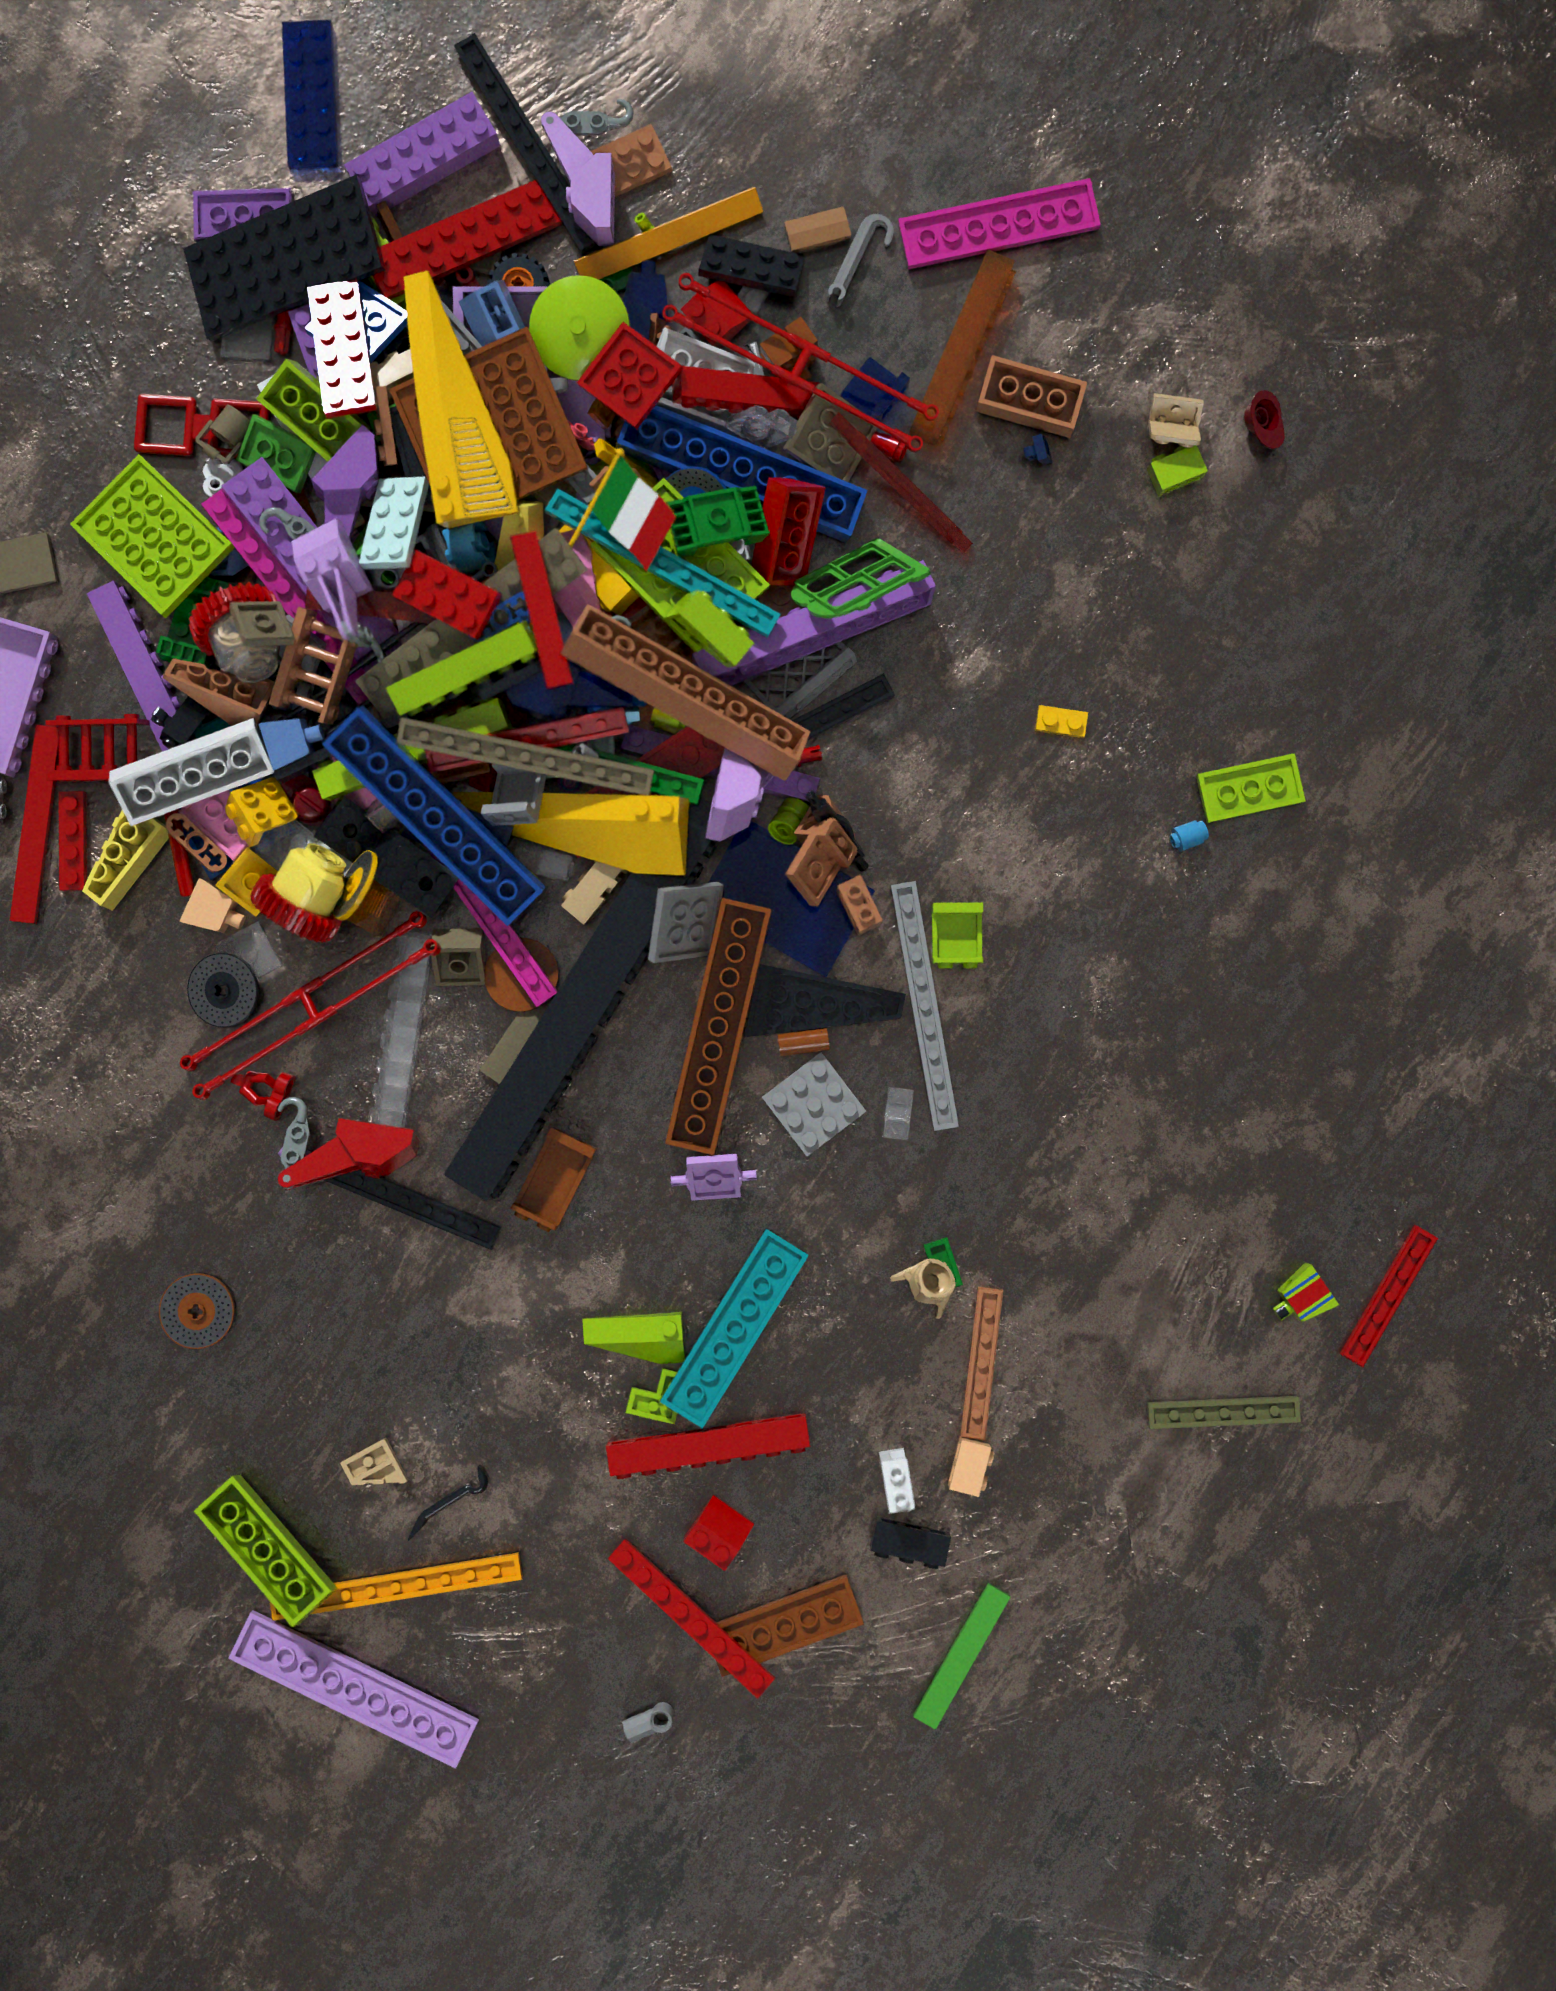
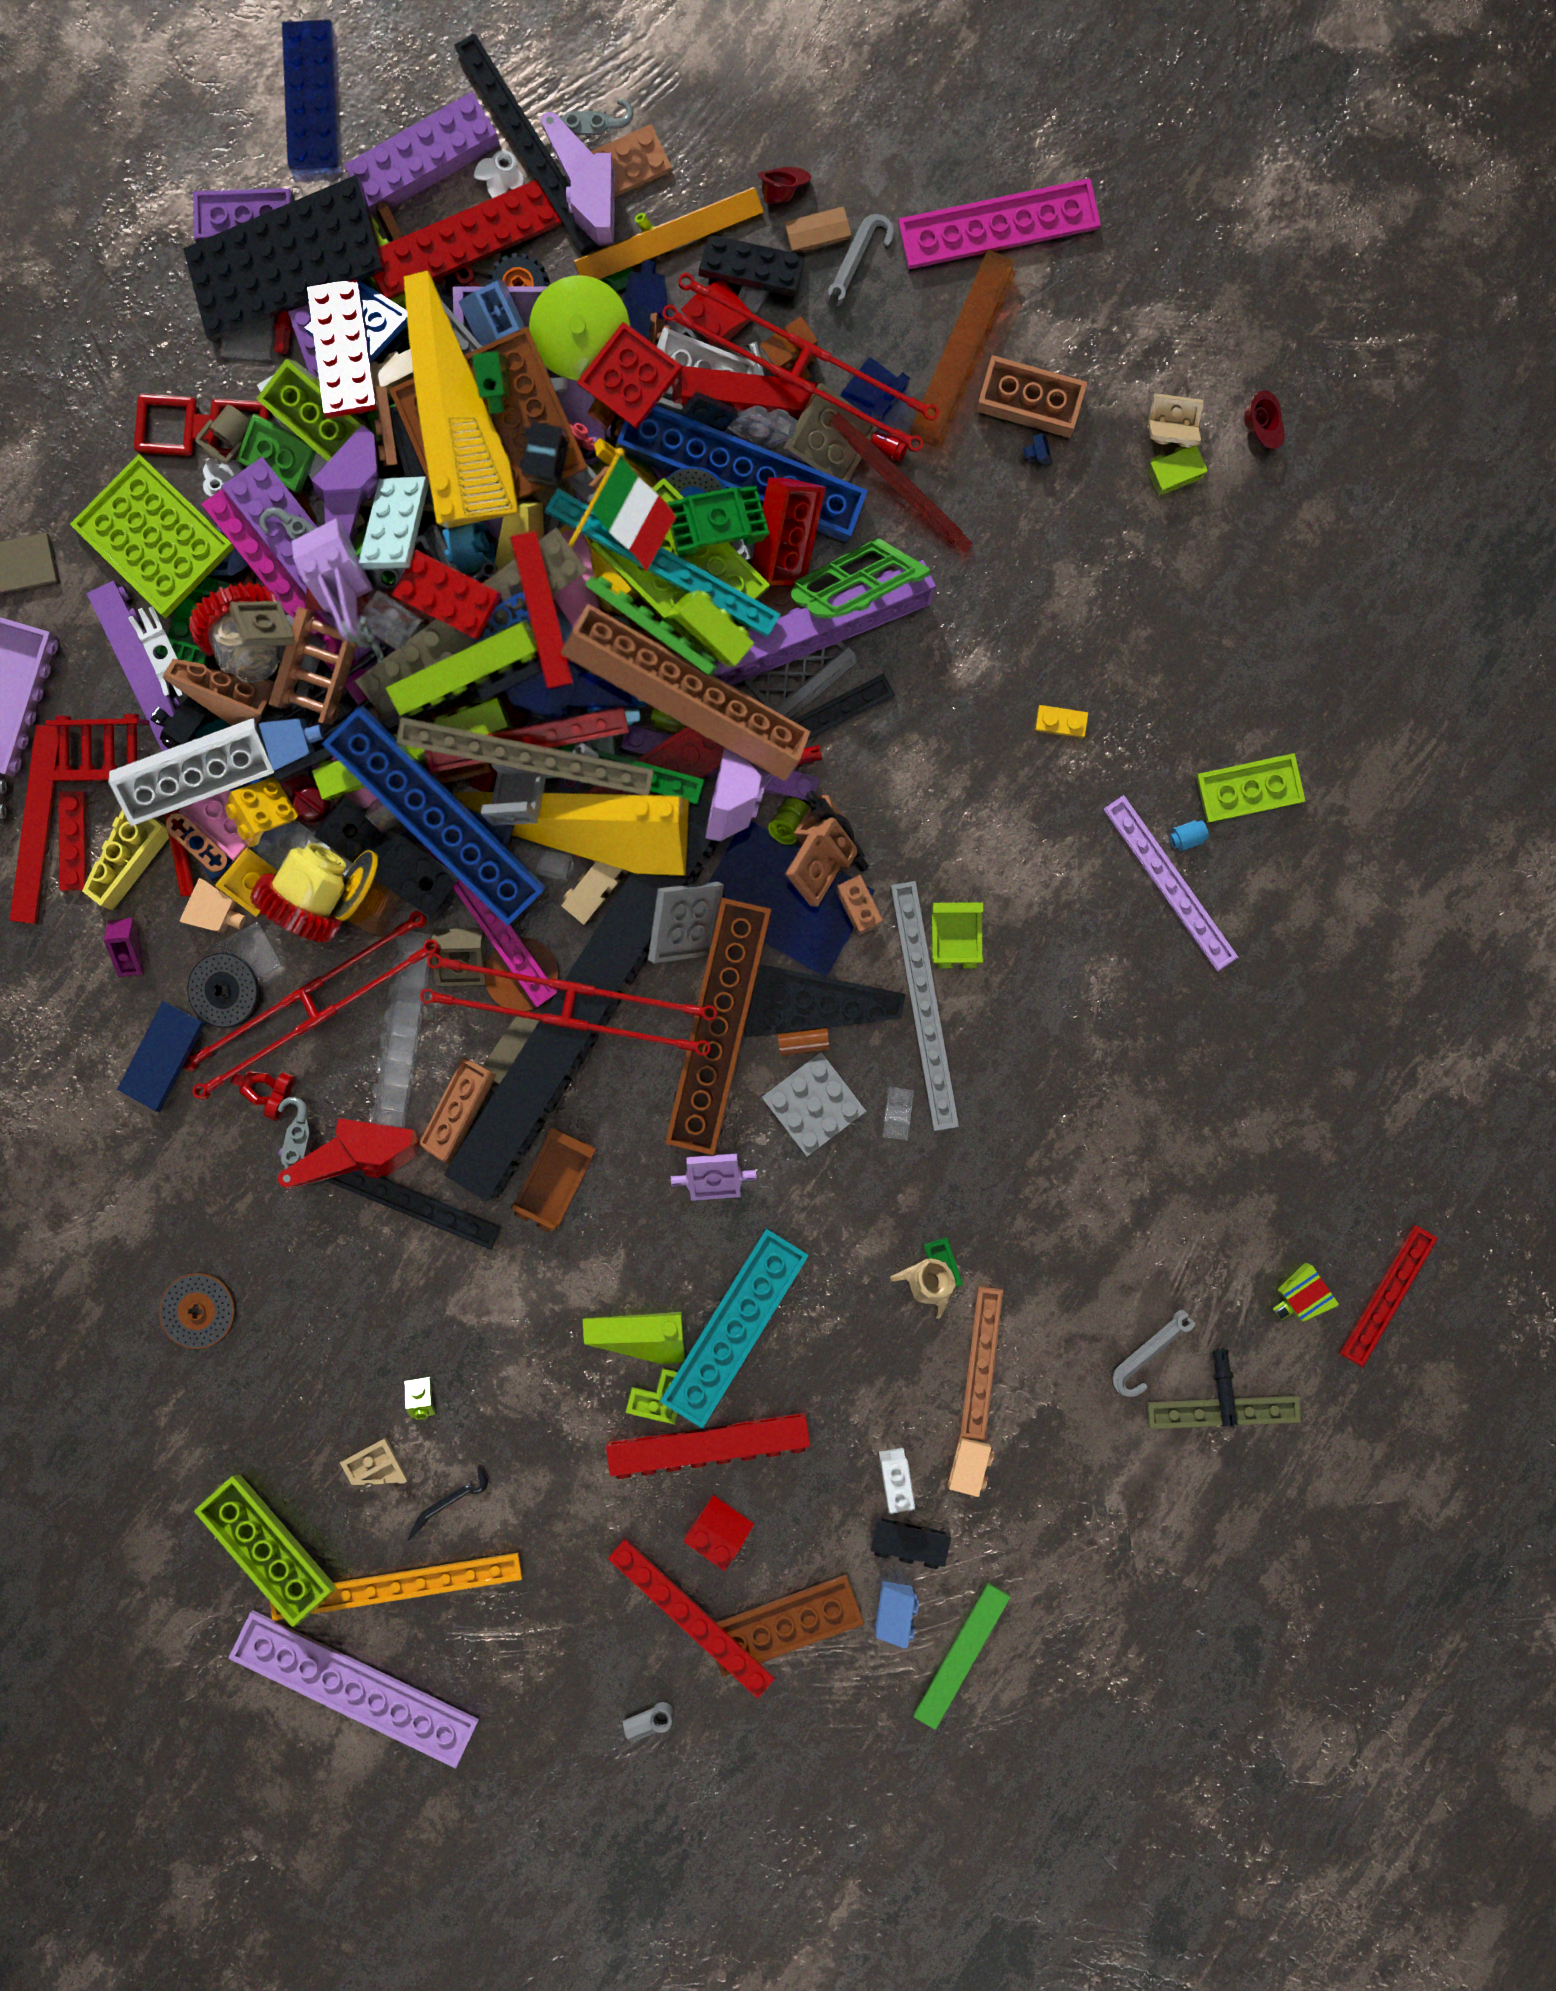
none -> magenta slope [104,918,143,977]
none -> dark blue tile [117,1001,206,1112]
none -> white piece [128,606,183,696]
none -> clear brick [357,590,422,653]
none -> bracket [405,1377,435,1420]
none -> nougat tile [418,1057,496,1165]
none -> red bar [420,954,717,1056]
none -> green torso [472,351,510,414]
none -> white plate [474,150,523,198]
none -> black container [518,422,570,489]
none -> bright green plate [585,576,720,675]
none -> black plate [682,391,738,432]
none -> dark red piece [758,167,811,204]
none -> medium blue slope [875,1581,919,1649]
none -> lavender tile [1103,795,1238,972]
none -> light grey piece [1112,1310,1195,1397]
none -> black pin [1212,1349,1238,1428]

